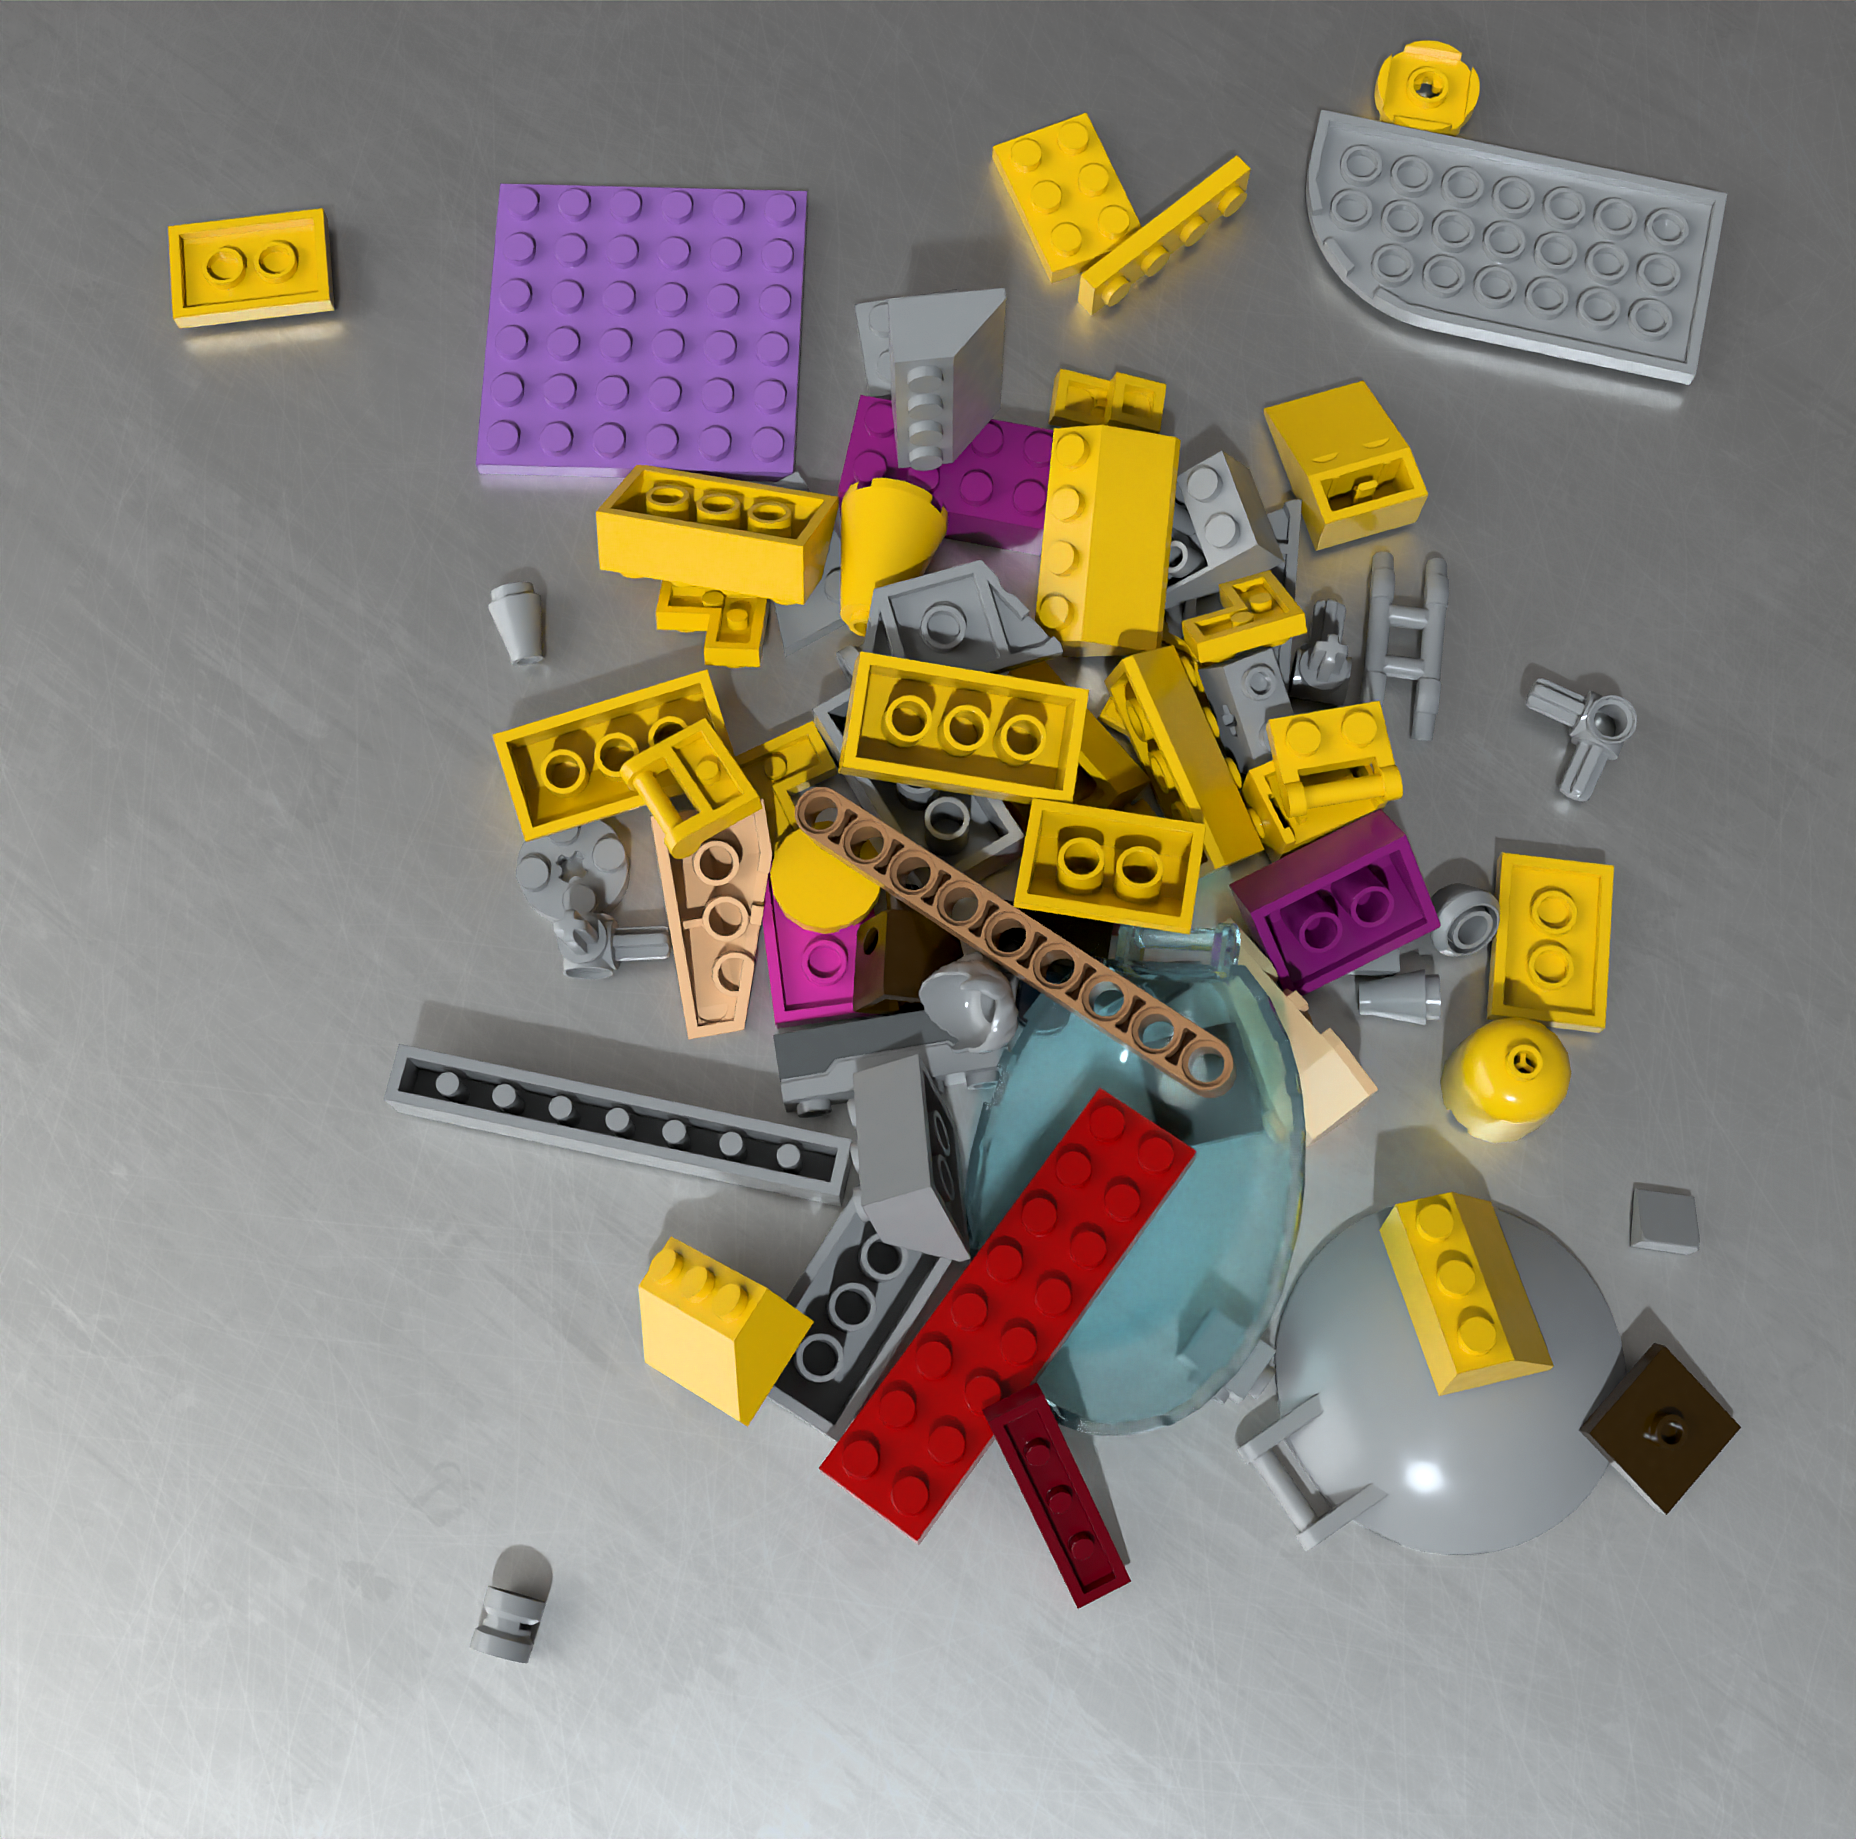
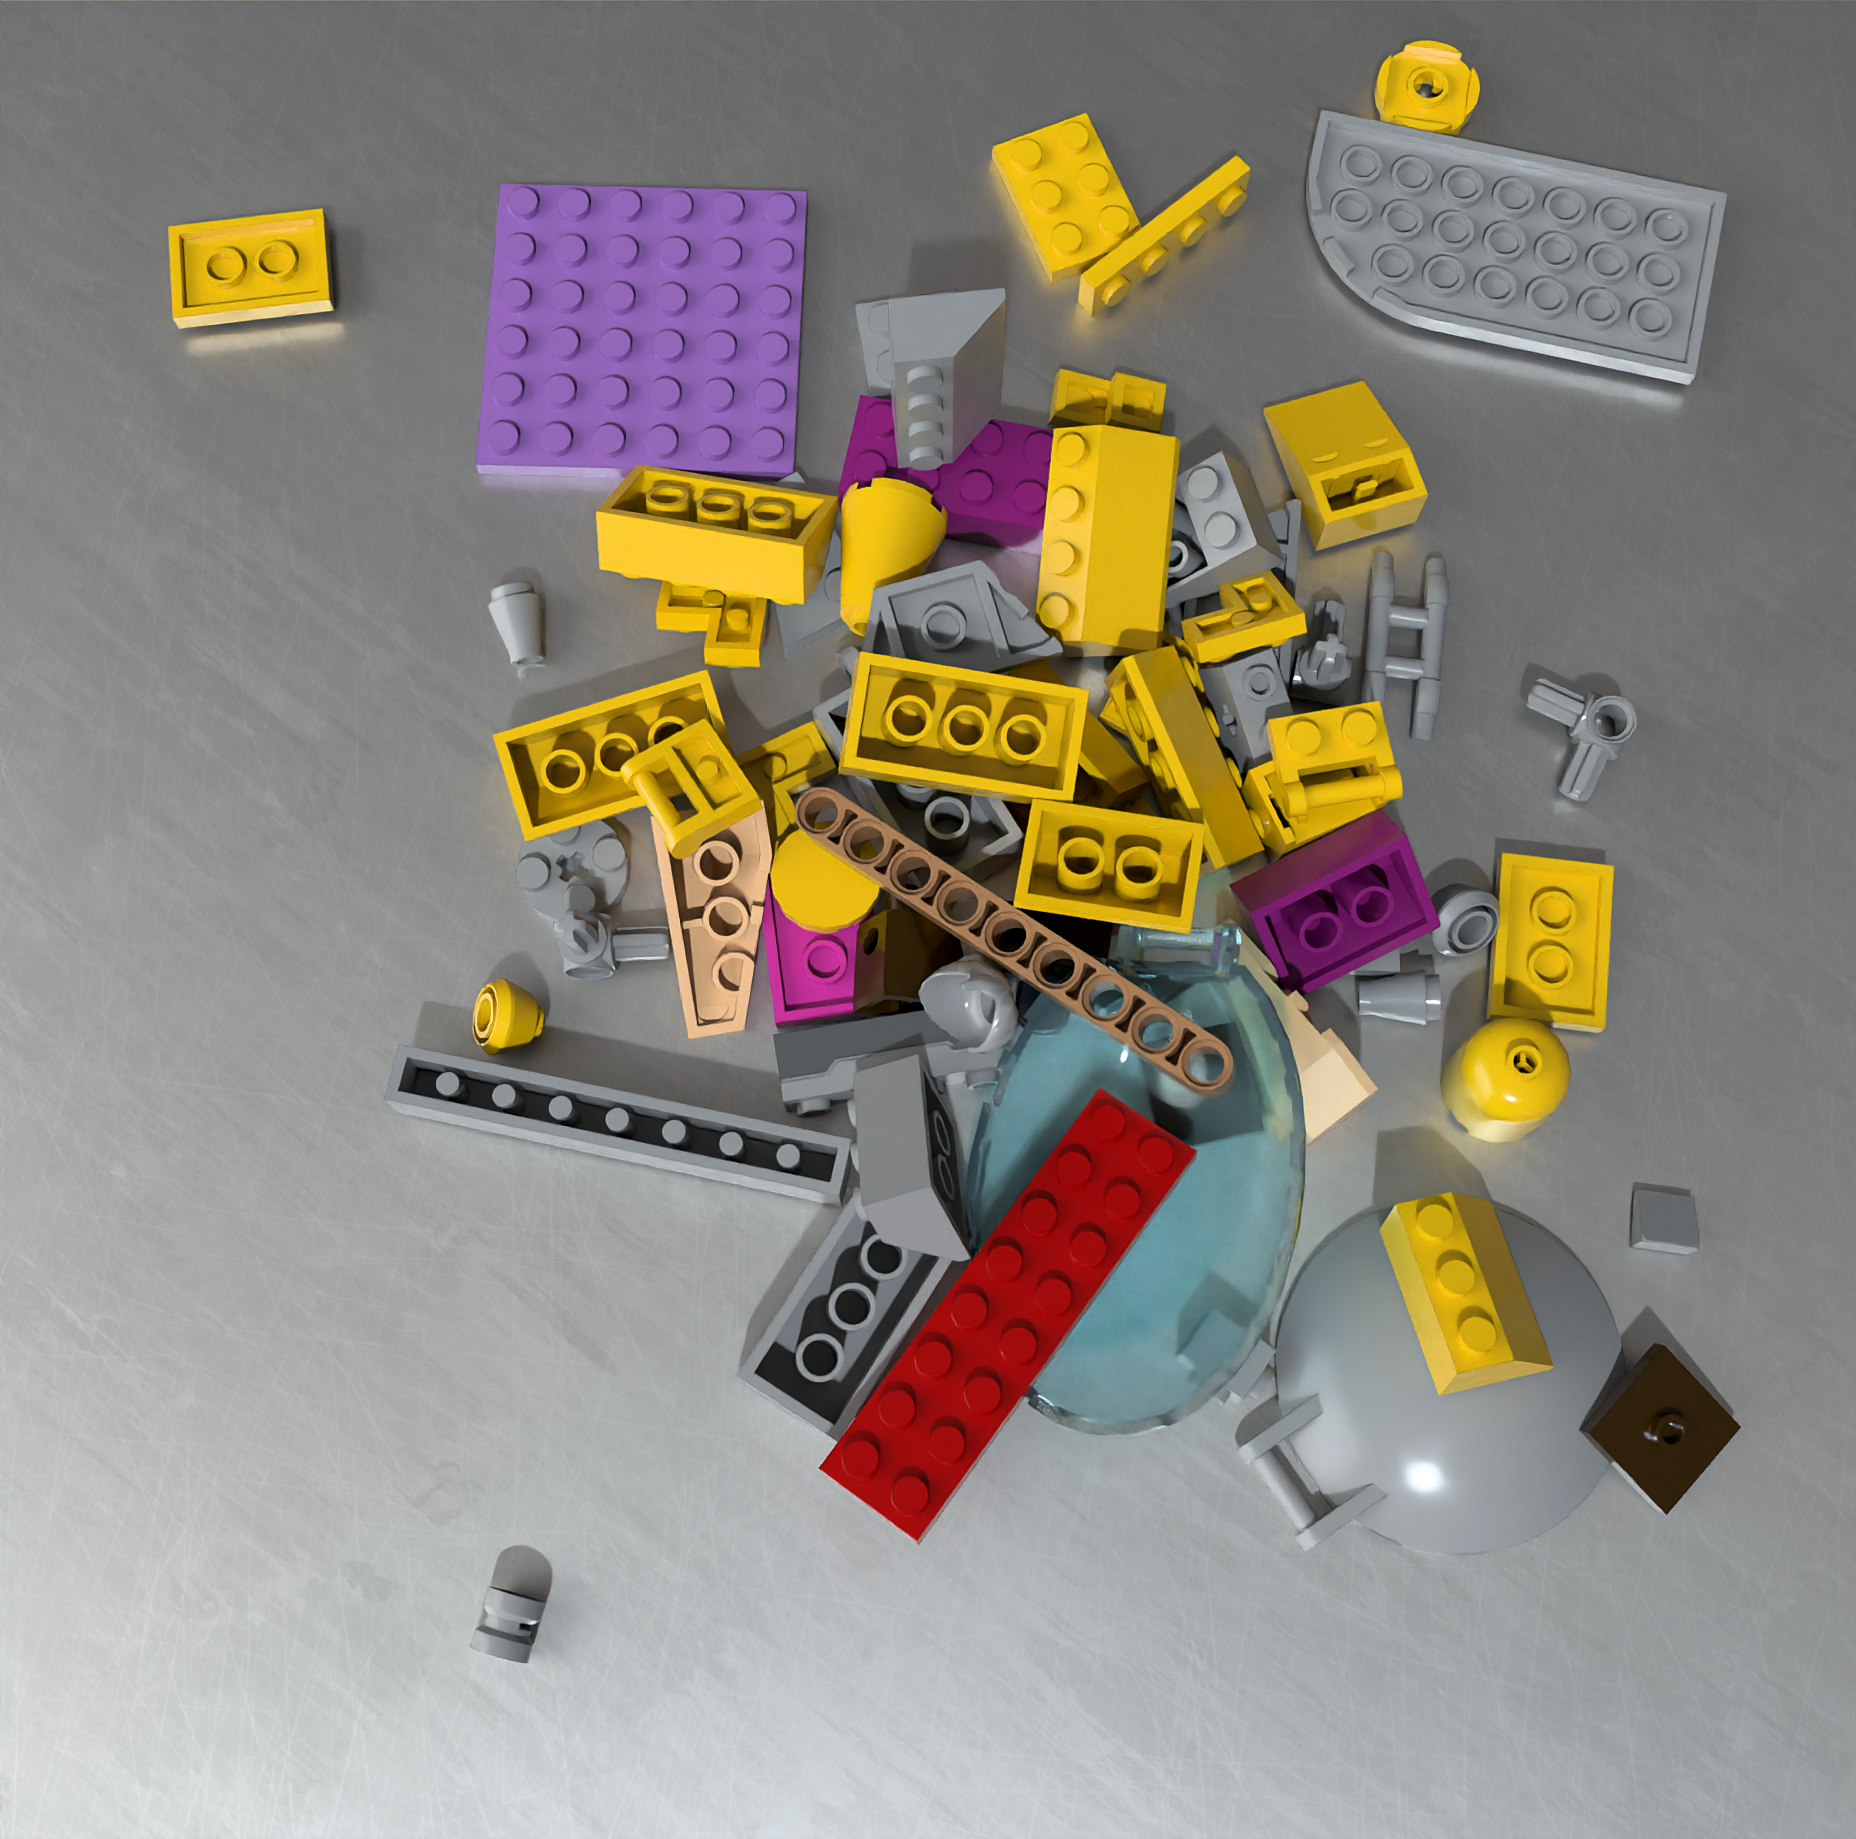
yellow slope [638,1236,814,1427] -> none
dark red plate [982,1382,1131,1609] -> none
none -> yellow cone [473,978,544,1056]

